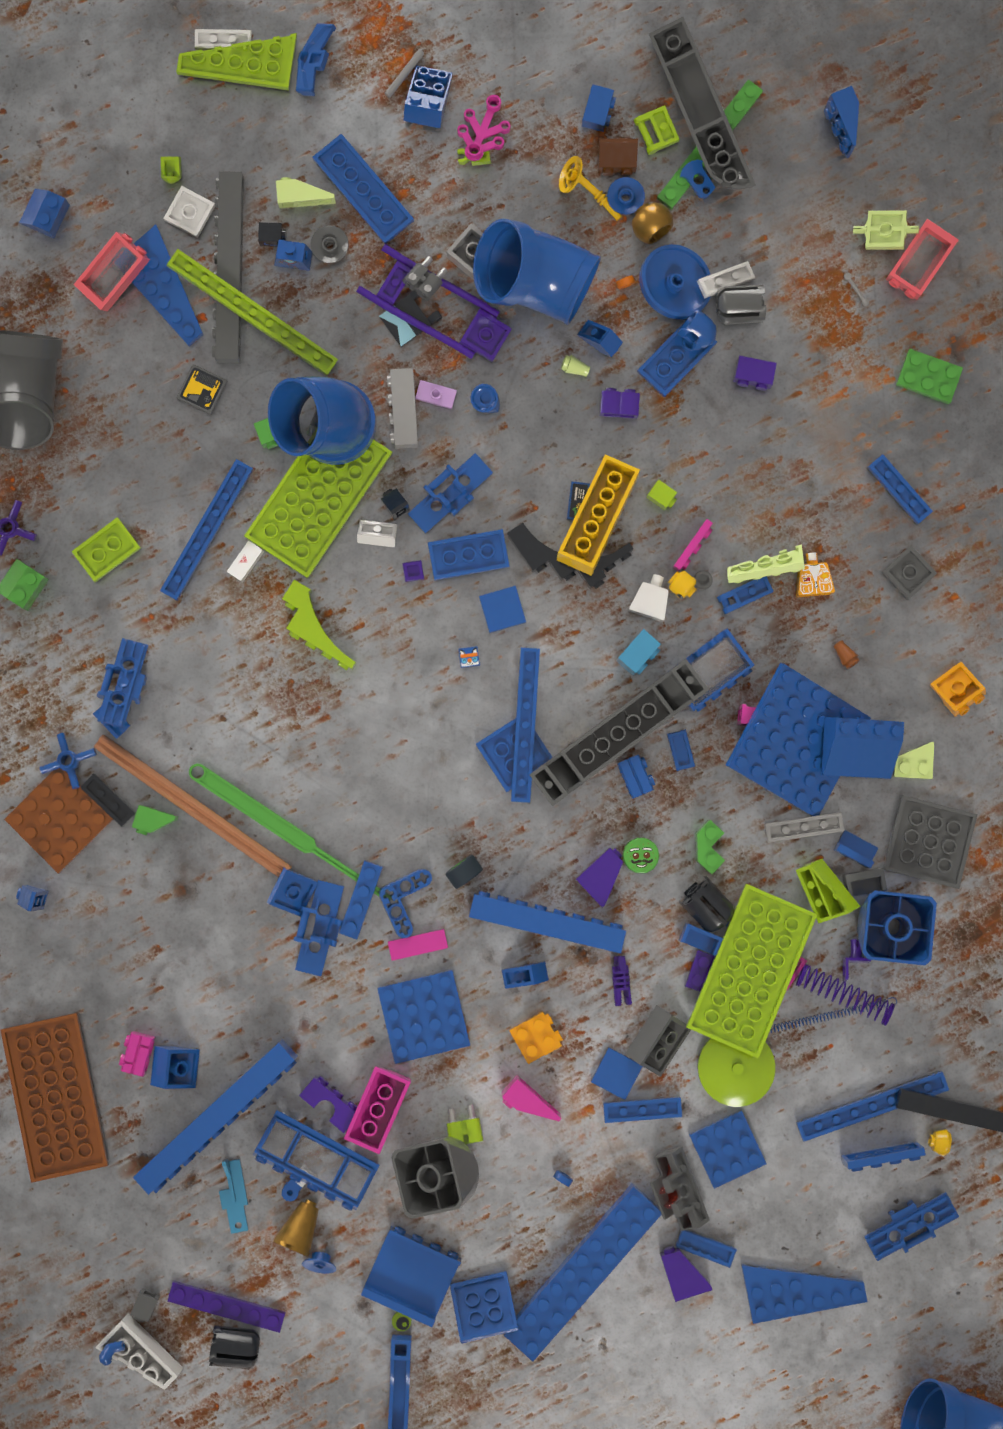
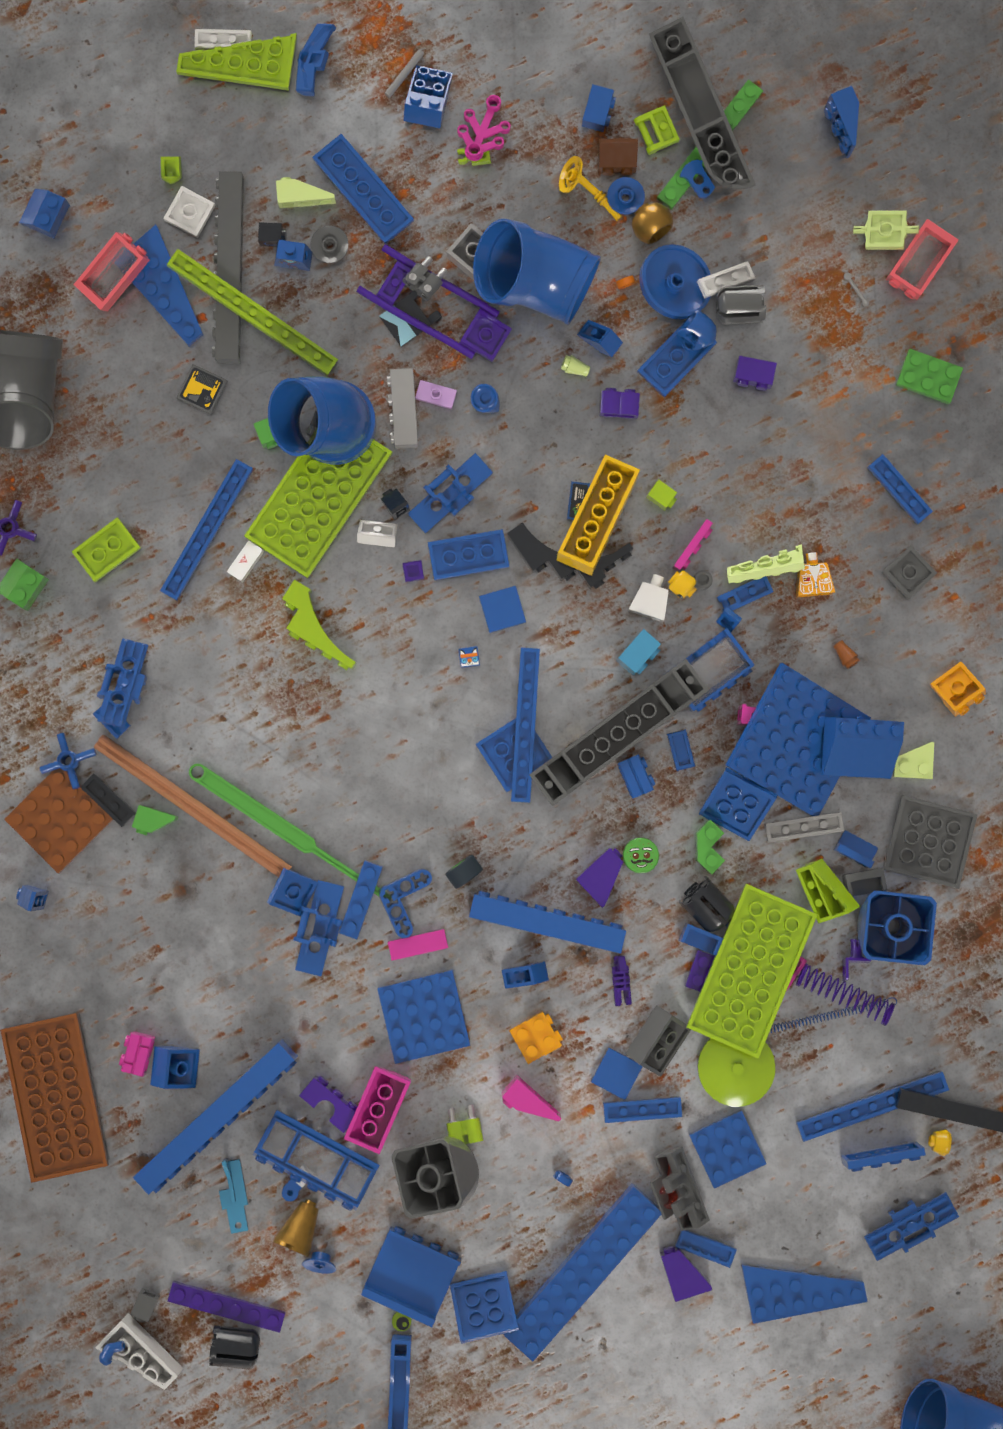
none -> blue plate [699,767,777,841]
none -> blue tile [716,607,742,632]

